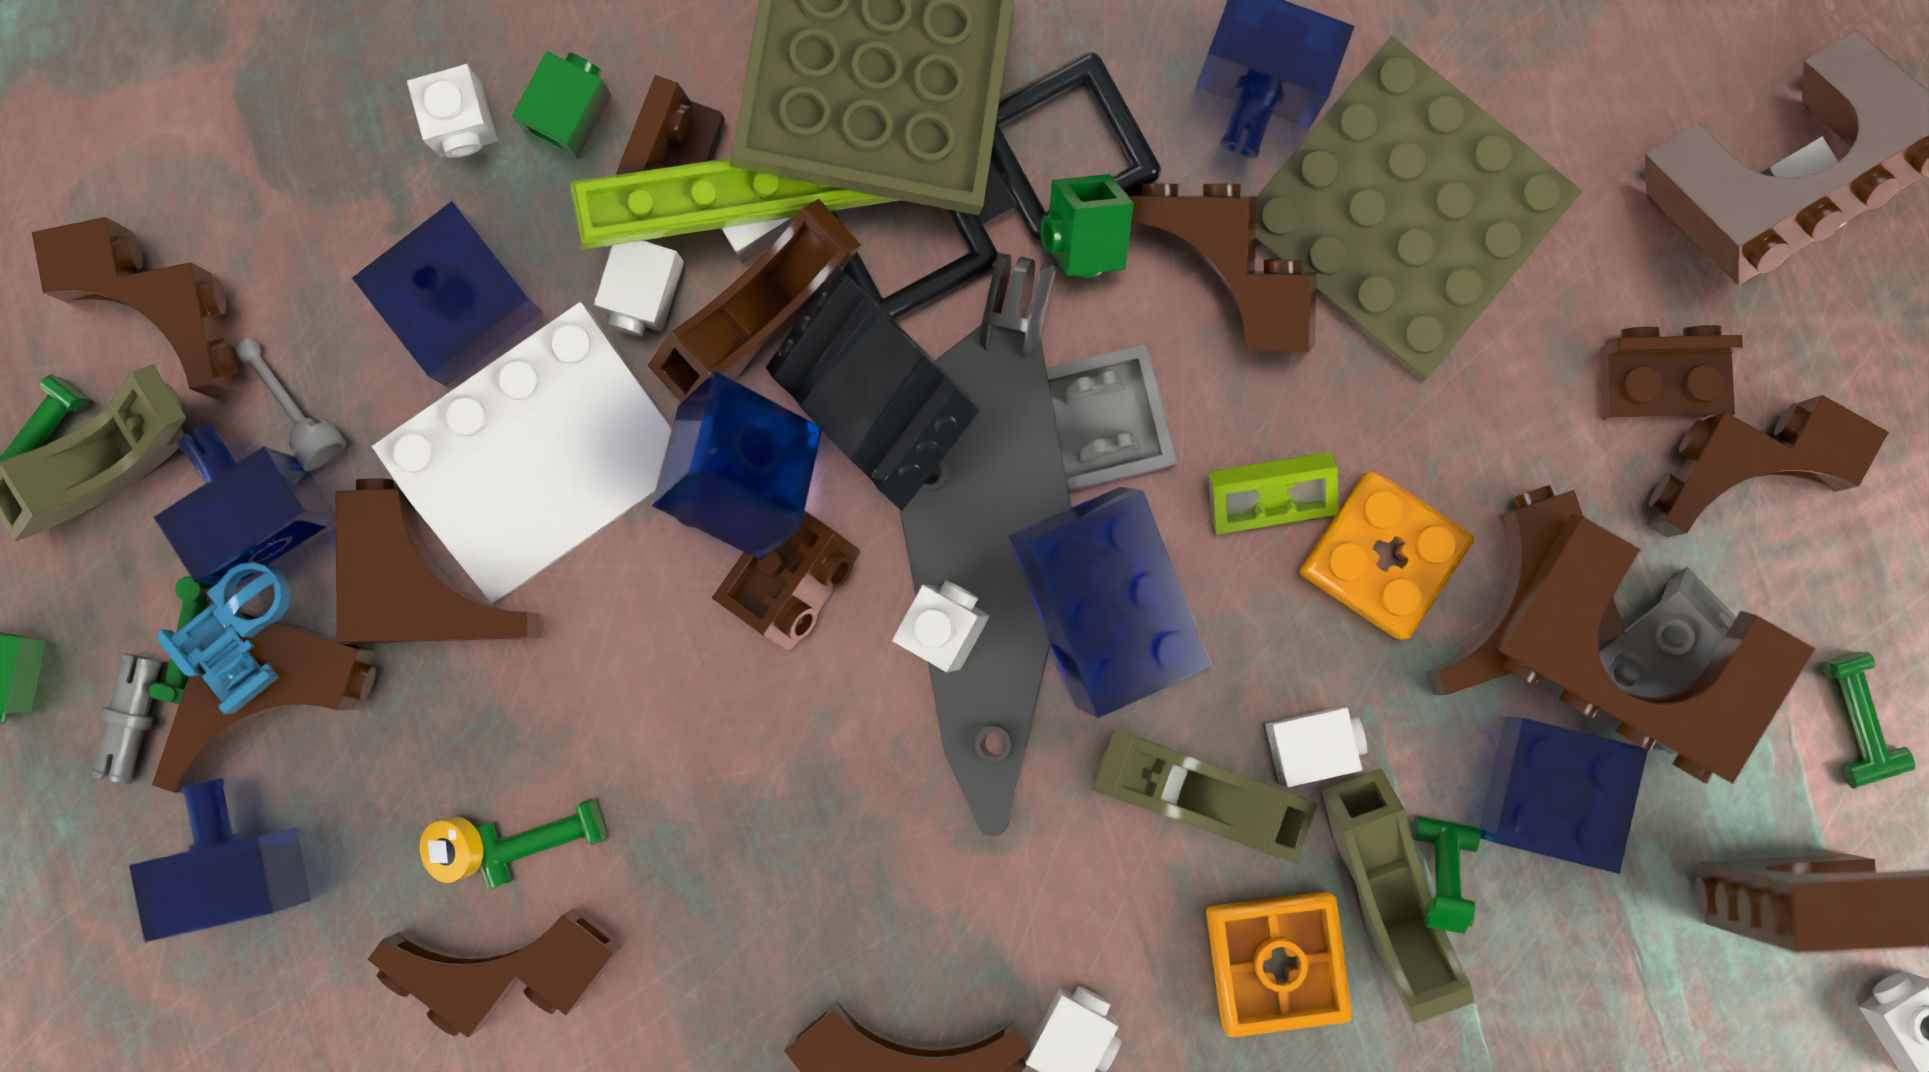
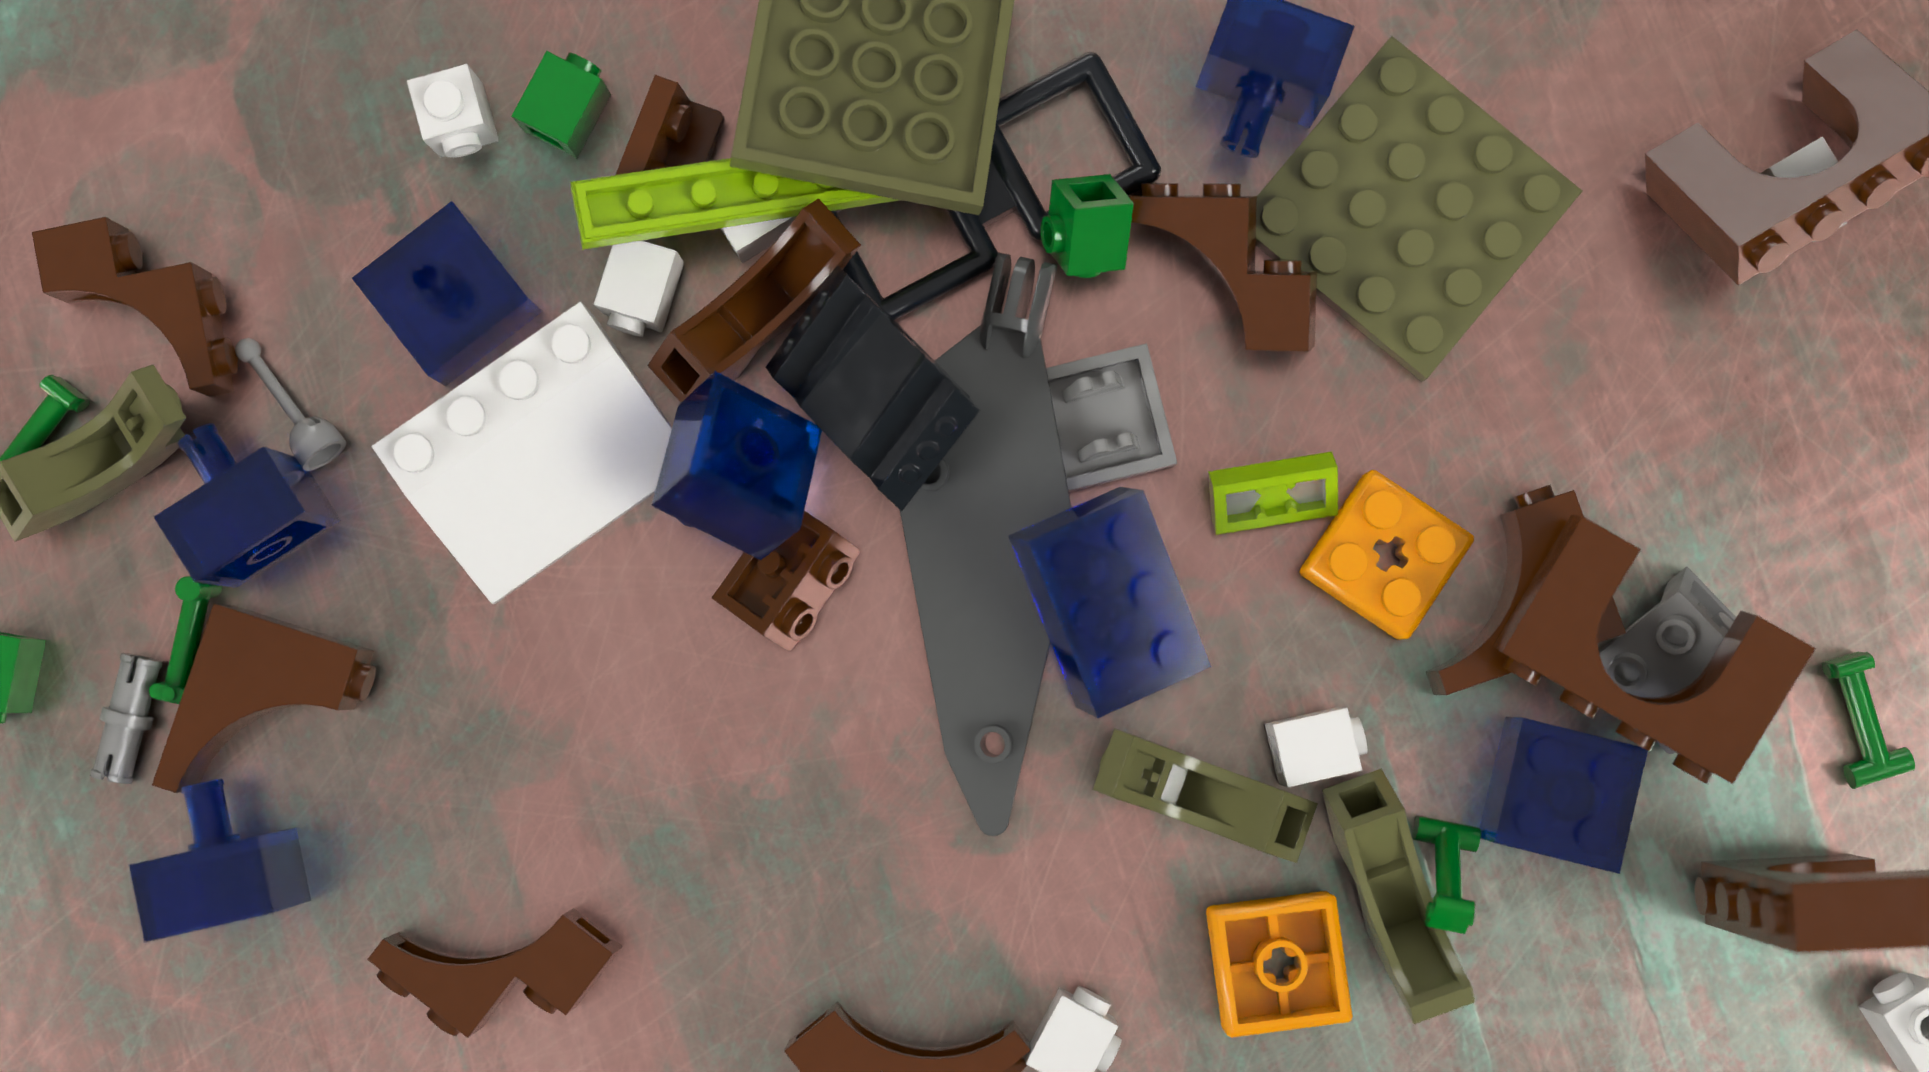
dark azure piece [157,563,291,714] -> none
reddish brown arch [335,478,539,644] -> none
yellow tile [420,816,483,883] -> none
green piece [476,798,607,889] -> none
white brick [892,580,990,672] -> none
reddish brown bracket [1601,325,1743,420] -> none
reddish brown arch [1646,395,1889,537] -> none

